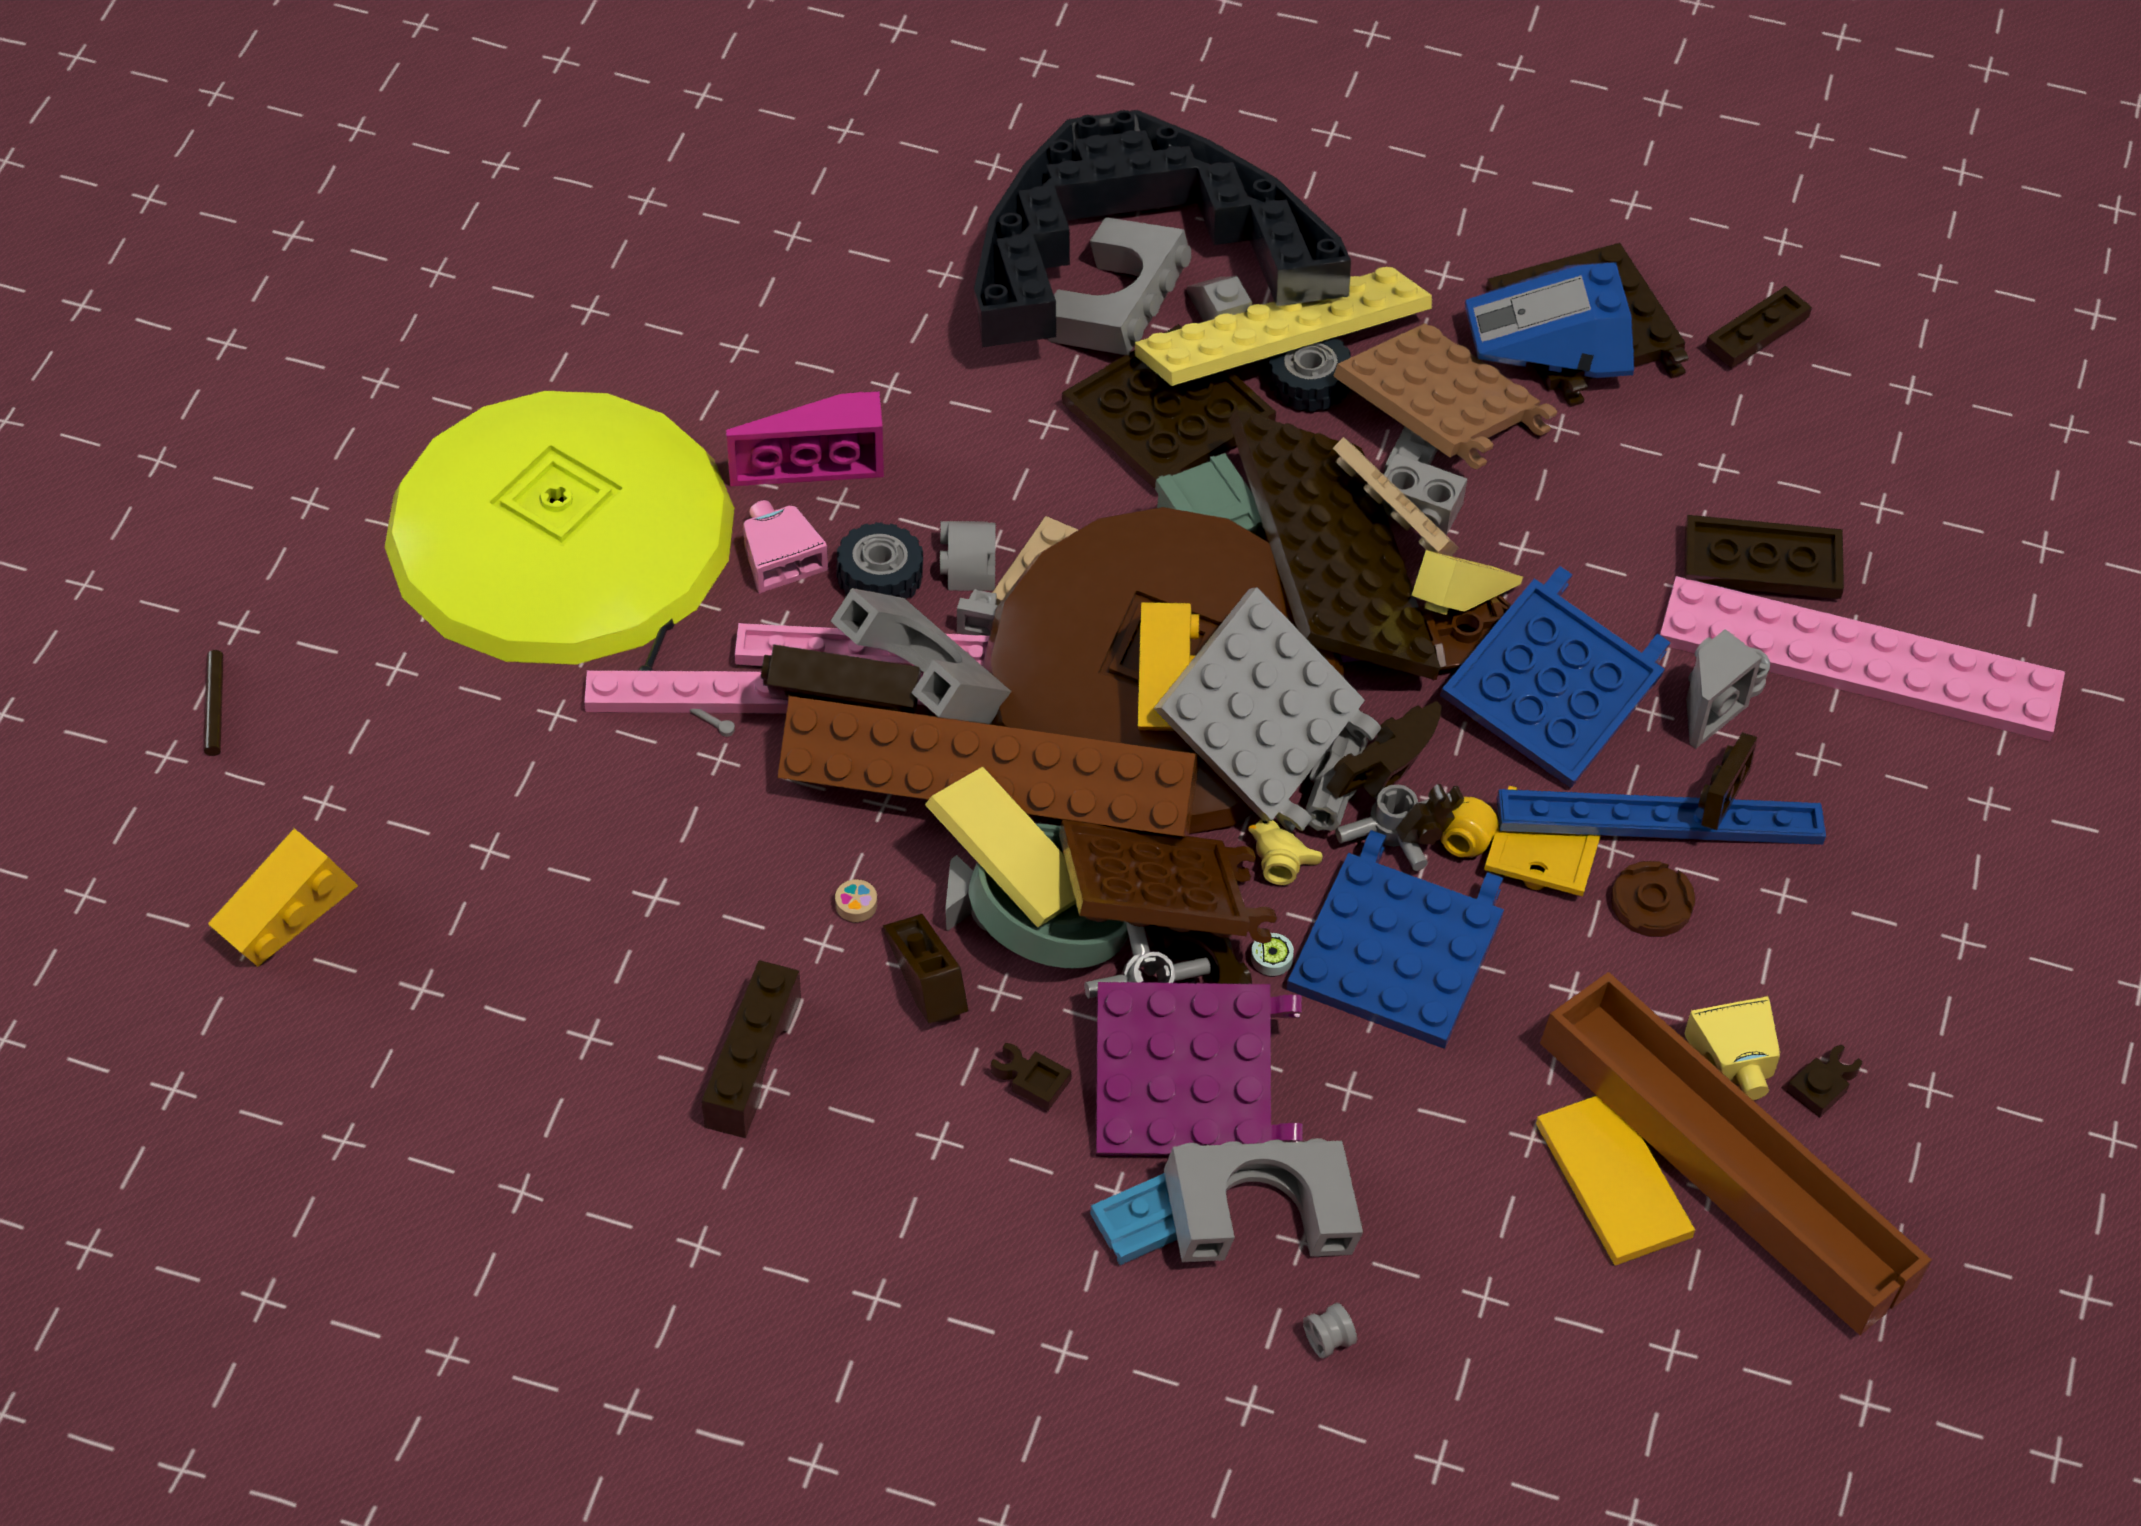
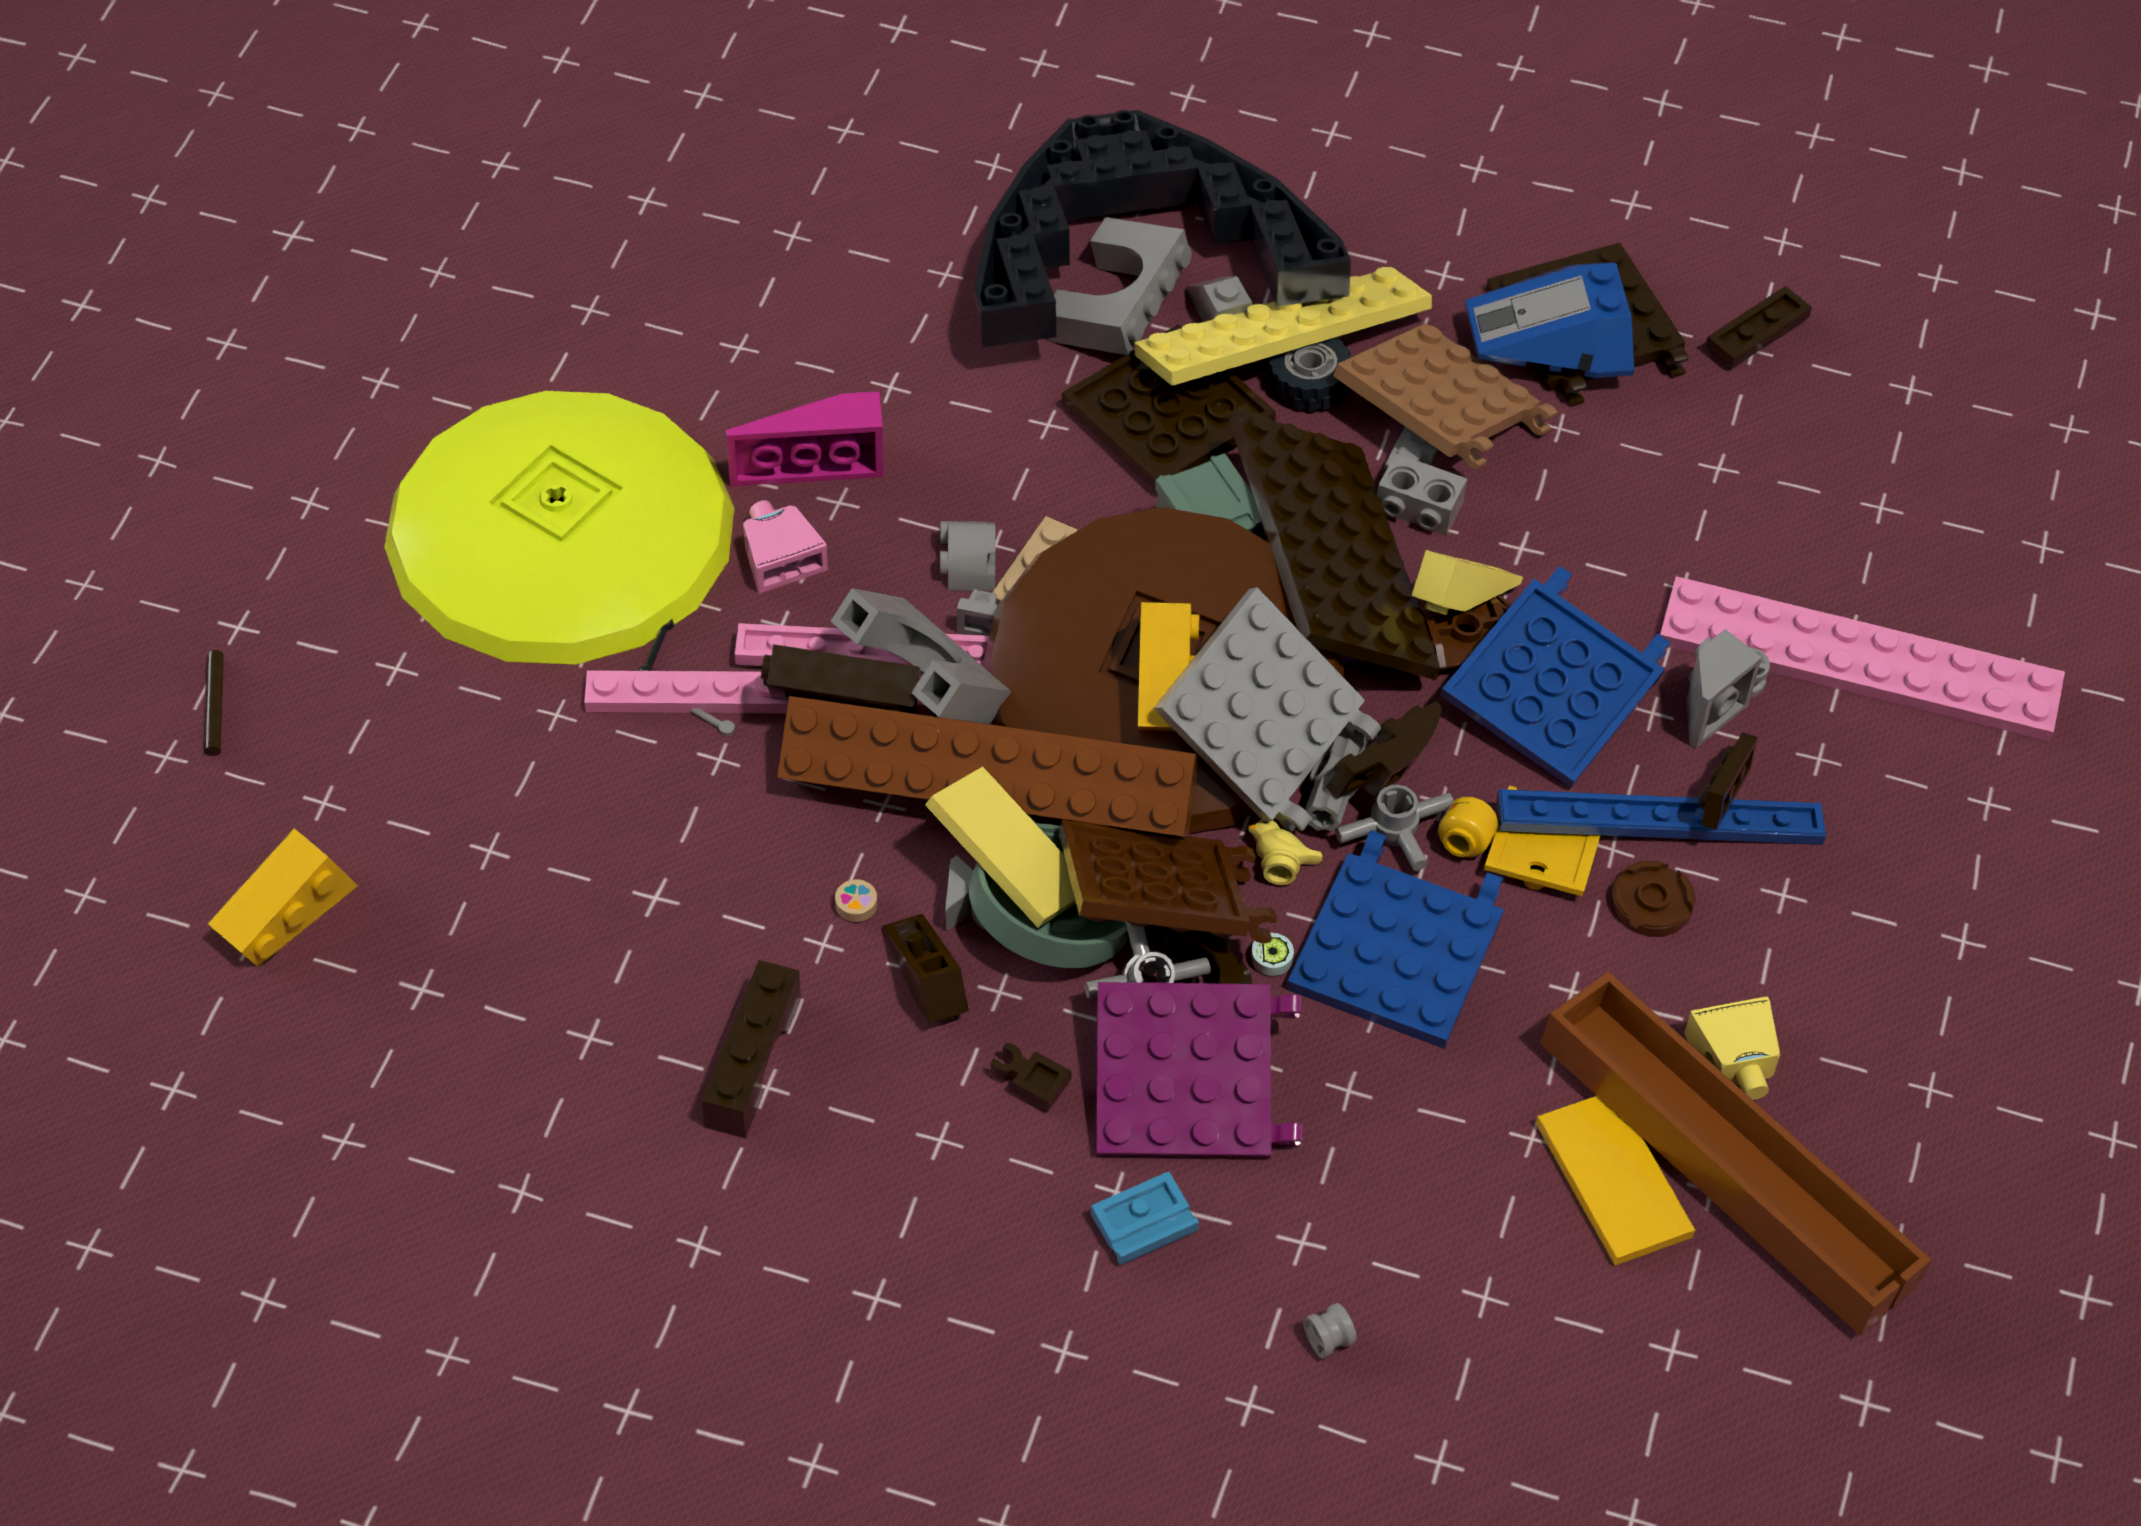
black wheel [836,522,923,599] -> none
light grey arch [1164,1138,1363,1262] -> none
tan wing [1333,437,1459,556] -> none
dark brown plate [1396,784,1464,844] -> none
dark brown plate [1685,515,1844,599] -> none
dark brown plate [1786,1044,1862,1118] -> none

